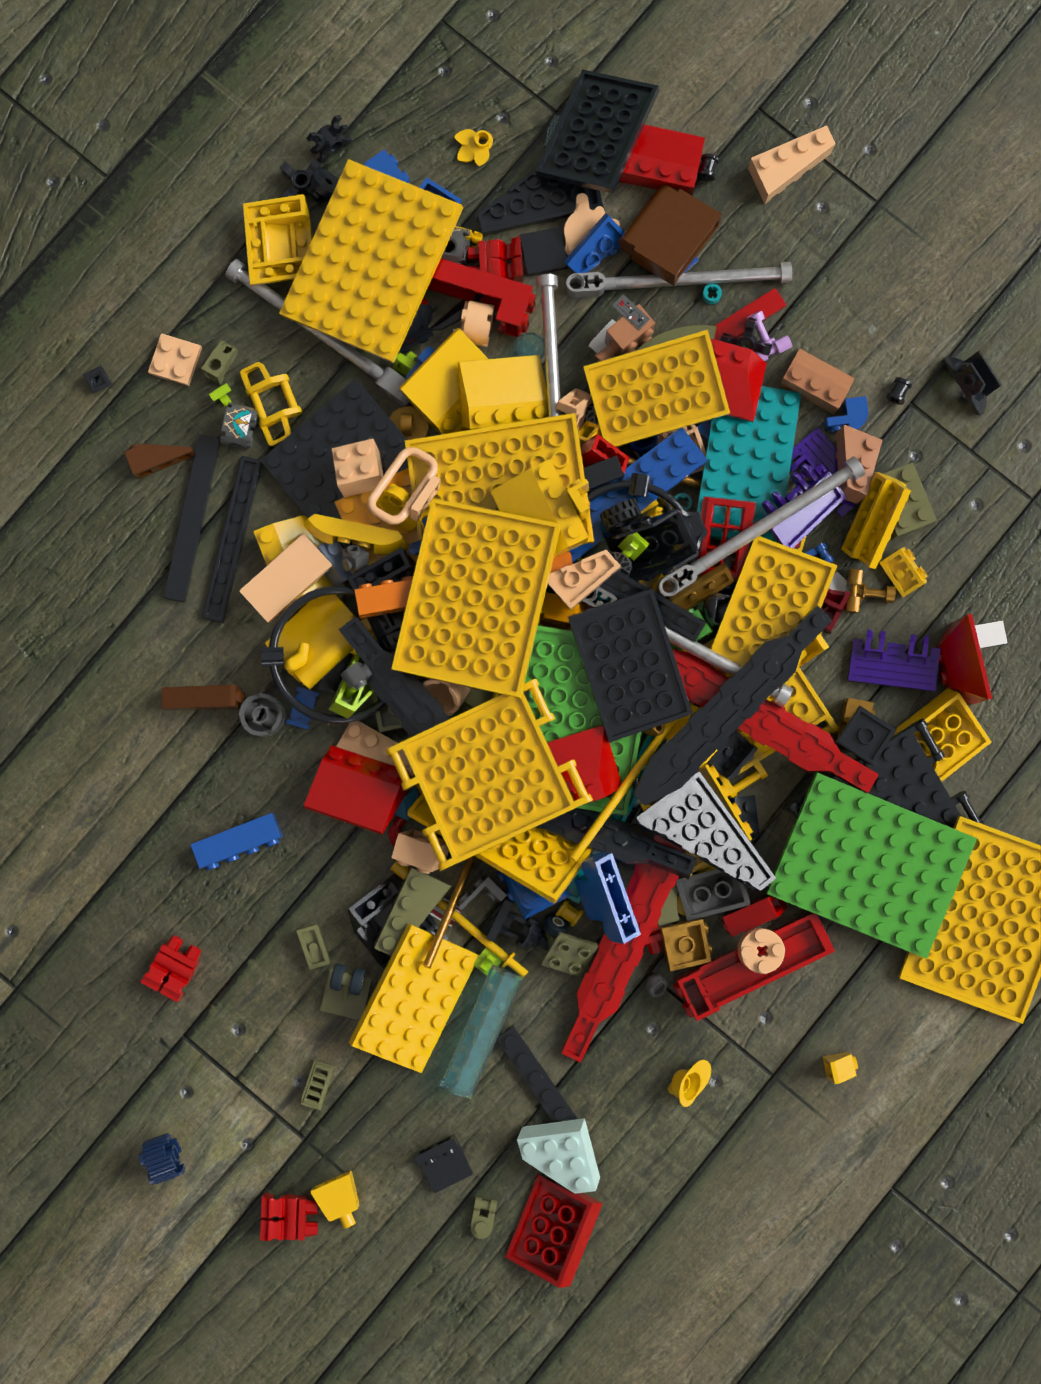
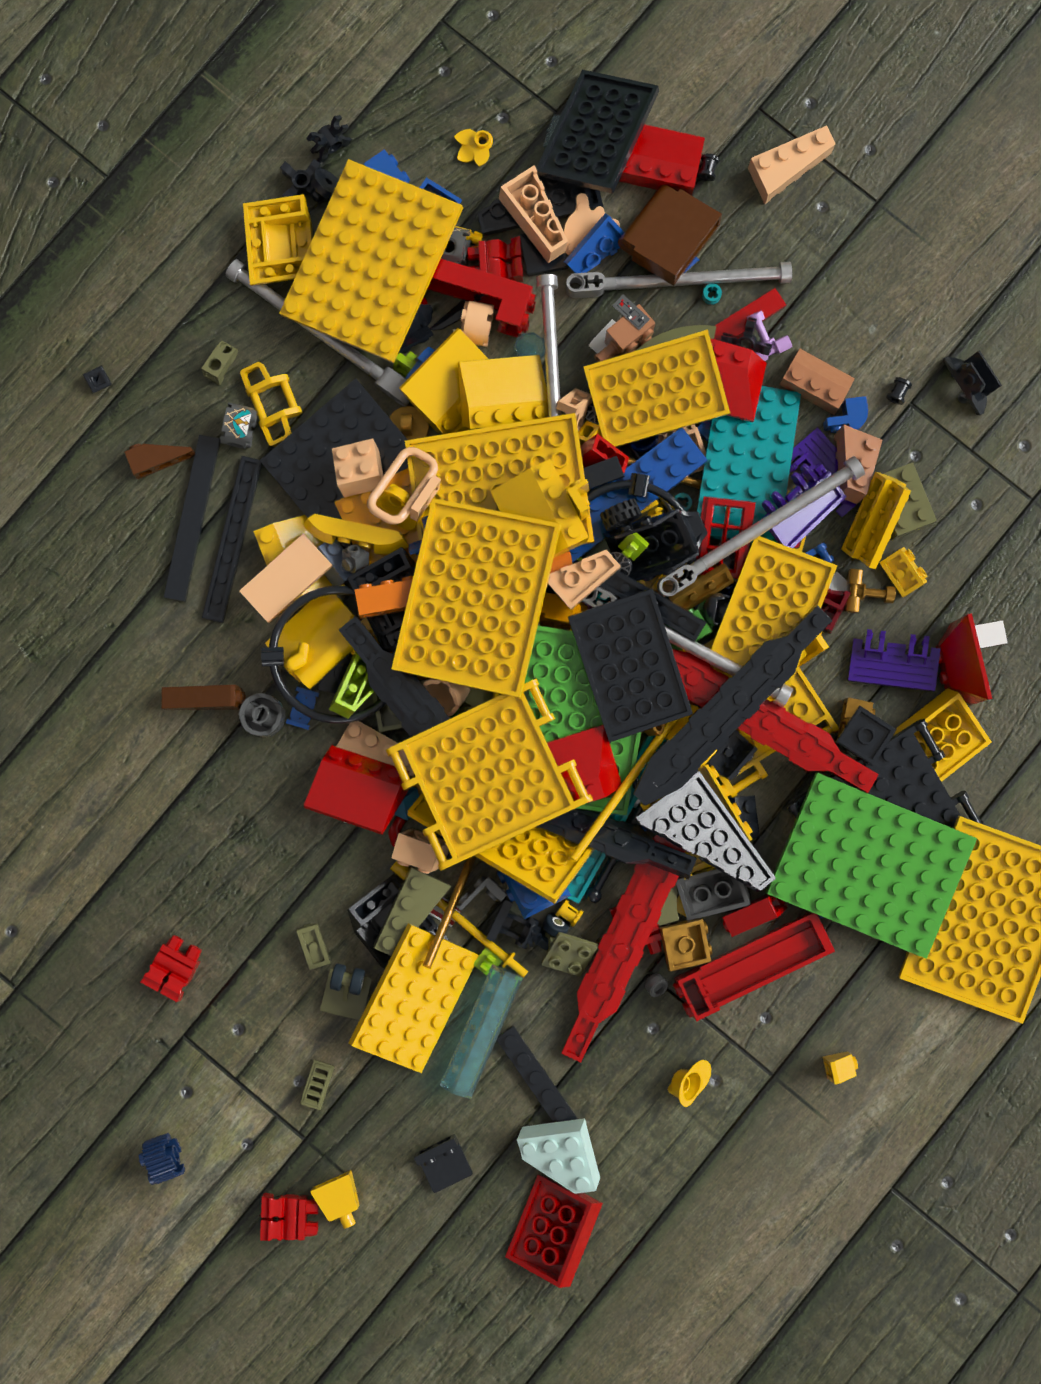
light nougat plate [148,333,202,386] -> none
blue brick [190,813,283,871] -> none
lime tile [209,383,232,407] -> none
dark grey plate [341,662,372,690] -> none
olive plate [471,1197,497,1239] -> none
blue brick [575,852,641,944] -> none
light nougat brick [738,928,785,974] -> none
none -> light nougat wedge [499,165,568,263]

